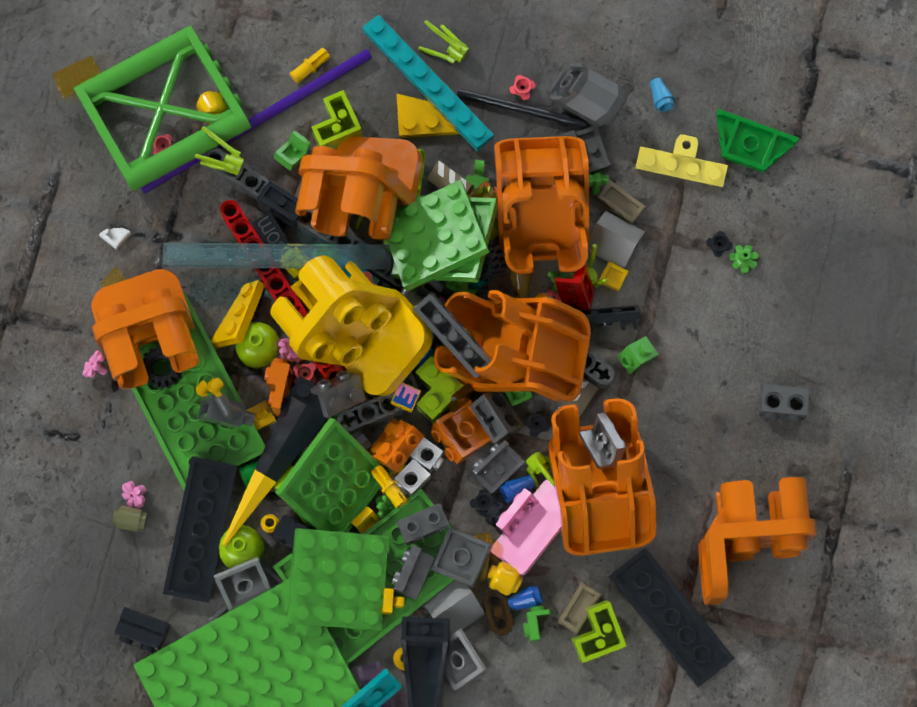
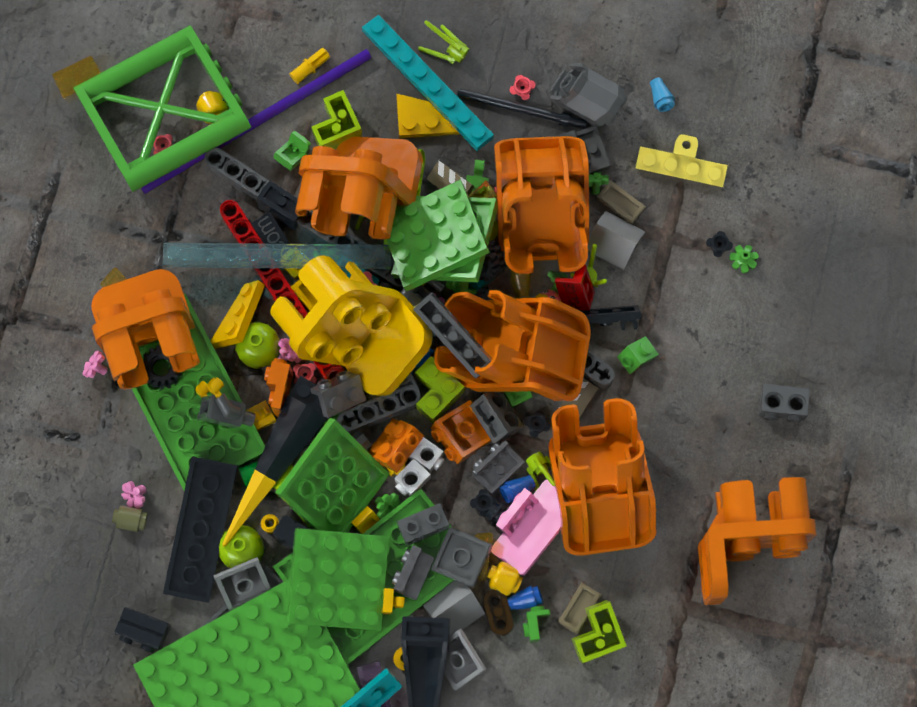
white tile [99,228,131,250] -> none
lime plant [195,127,244,175] -> none
yellow axle [371,465,408,509] -> none
tile [390,382,421,413] -> none
dark brown tile [449,384,474,413] -> none
flat silver bracket [580,413,625,469] -> none
yellow tile [599,261,629,292] -> none
black plate [609,548,735,688] -> none
green wing [716,109,799,173] -> none

